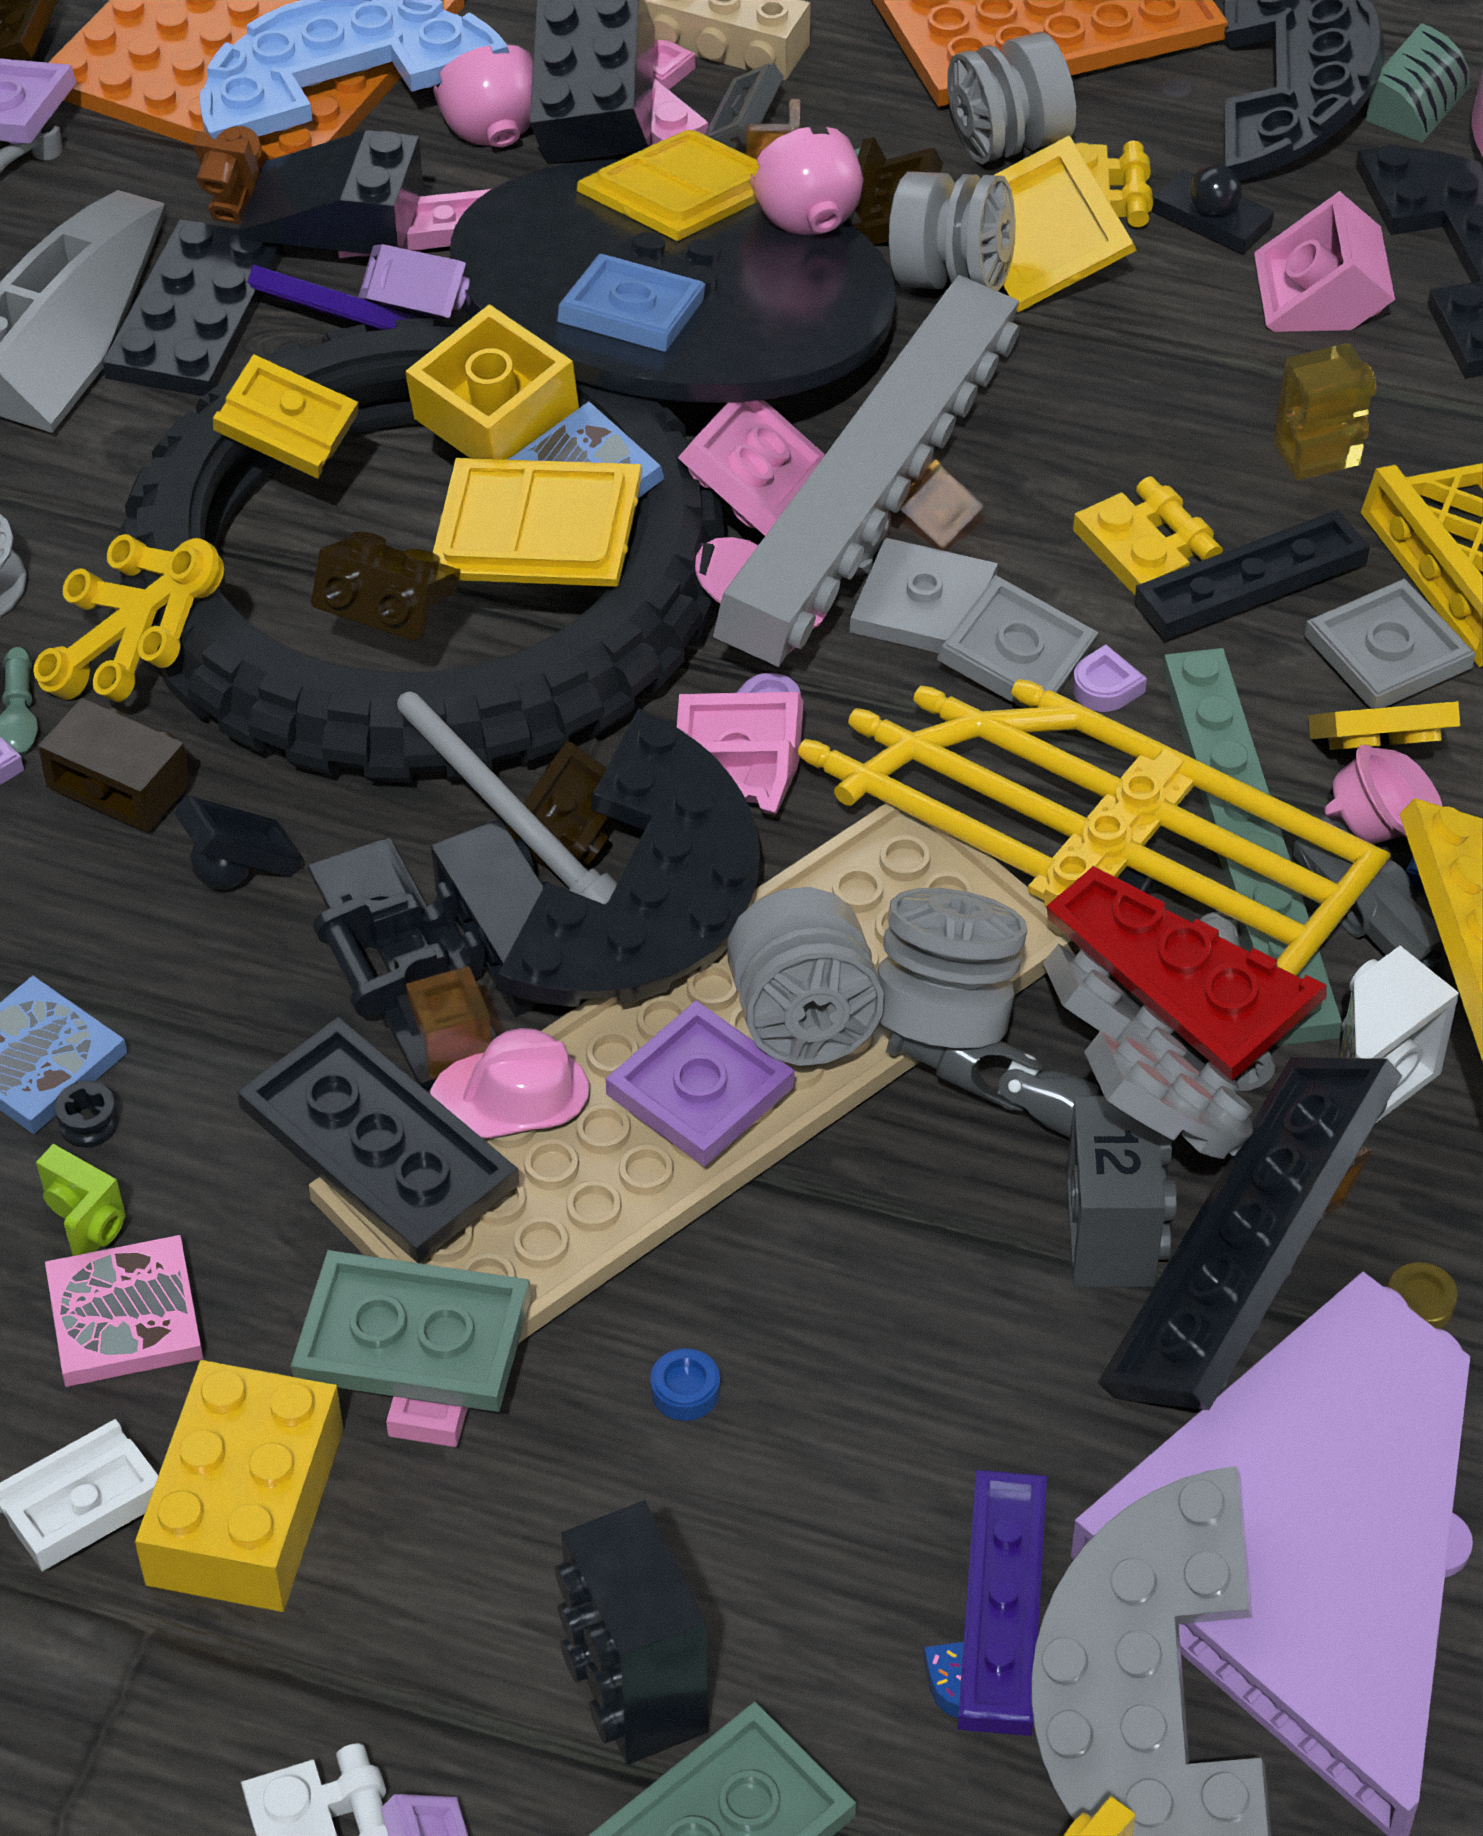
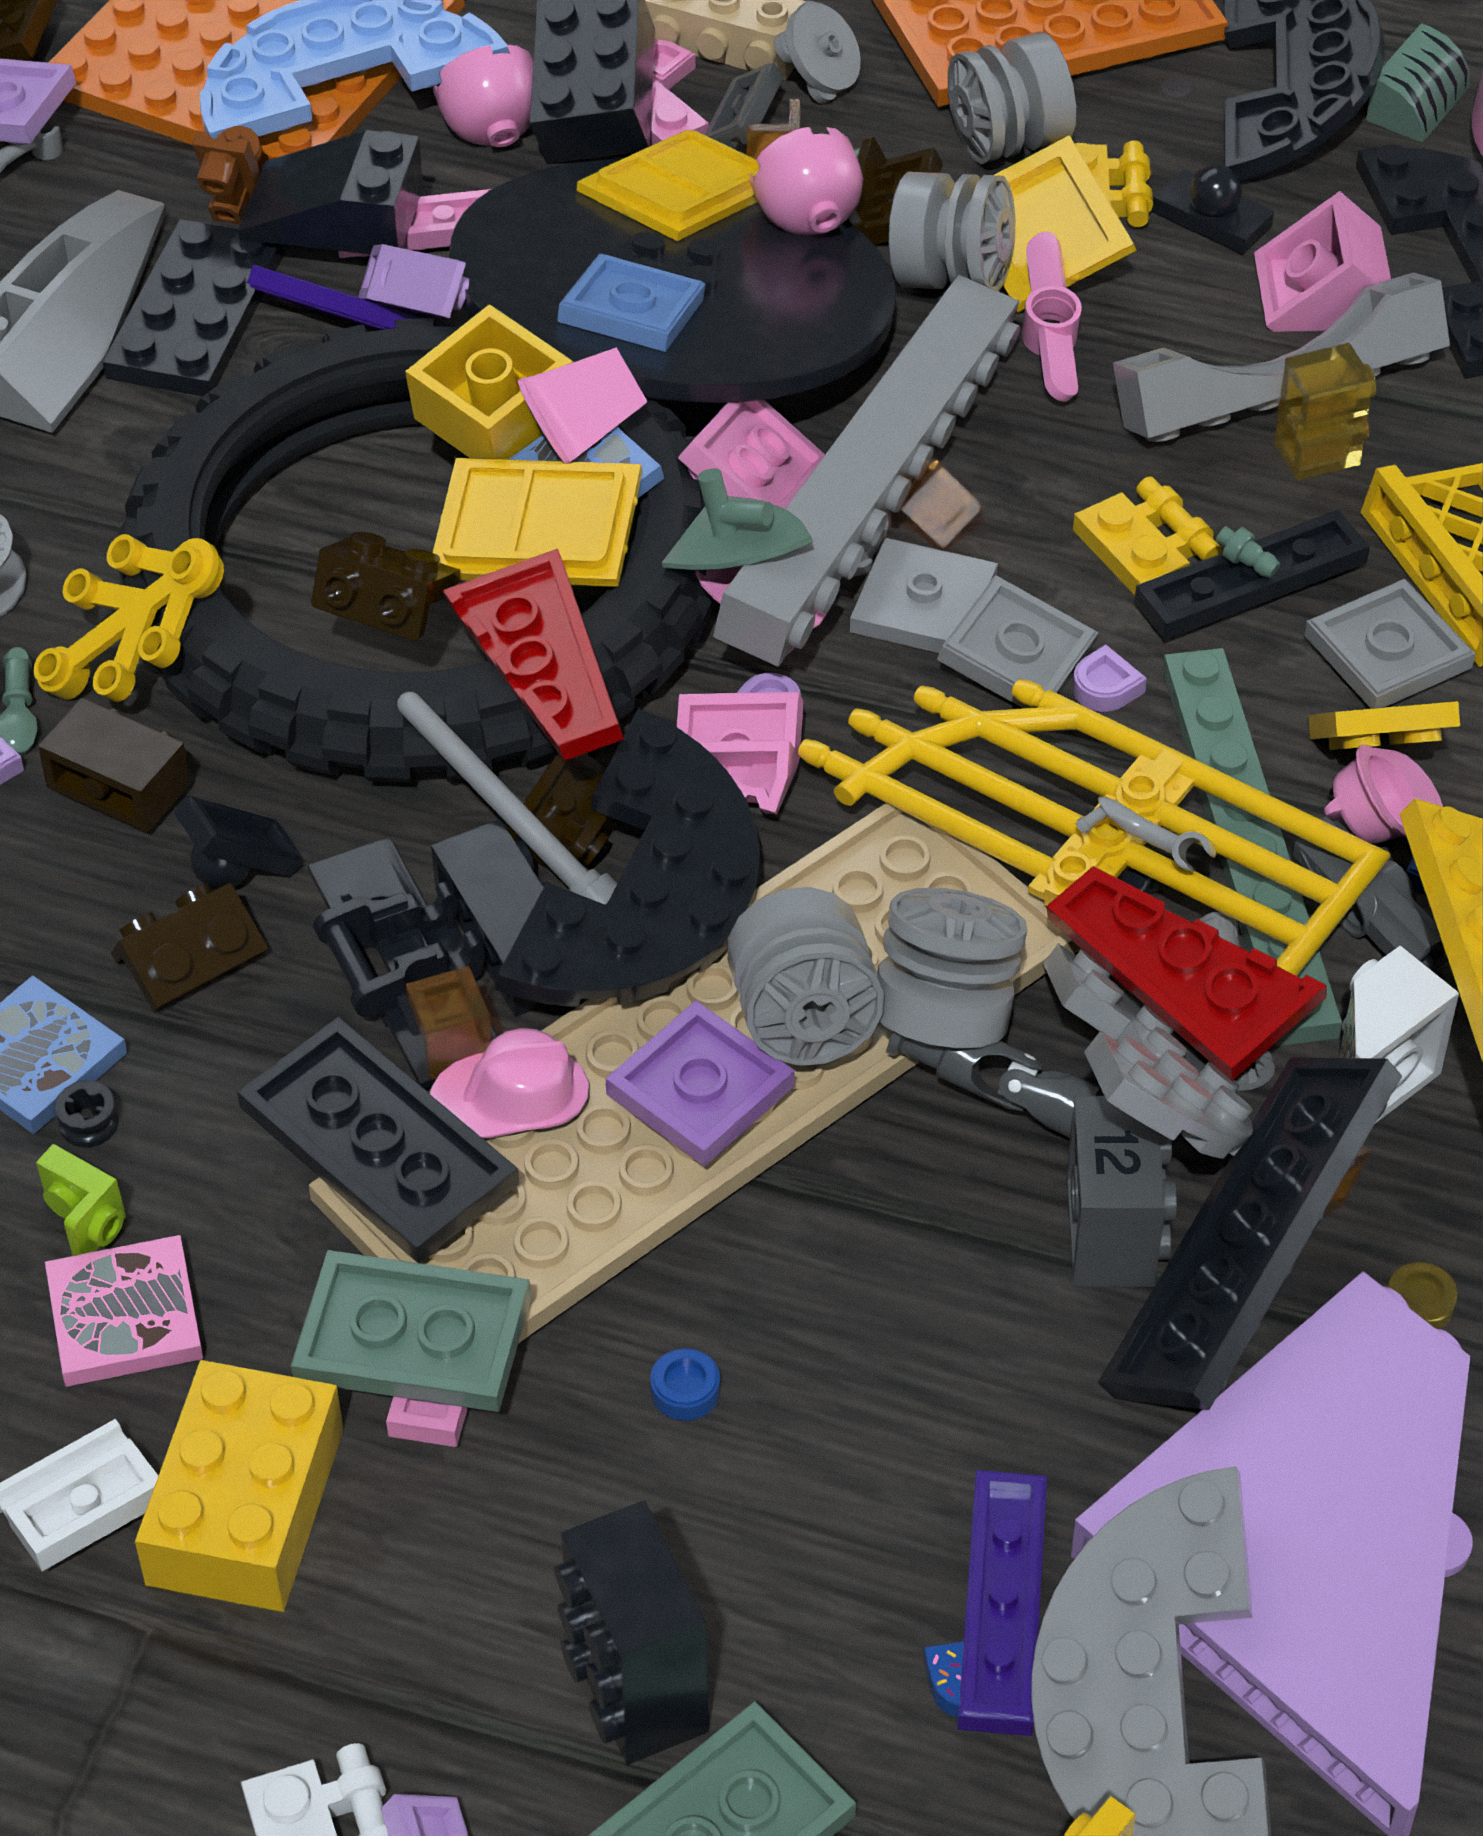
yellow plate [213,354,358,478] -> none
none -> dark brown bracket [111,882,269,1012]
none -> wing [442,548,624,761]
none -> bright pink piece [518,347,648,464]
none -> sand green shield [662,468,813,570]
none -> light grey piece [774,1,861,104]
none -> bright pink piece [1021,232,1082,402]
none -> light grey piece [1076,797,1216,873]
none -> light grey arch [1113,272,1450,442]
none -> sand green piece [1216,526,1280,578]

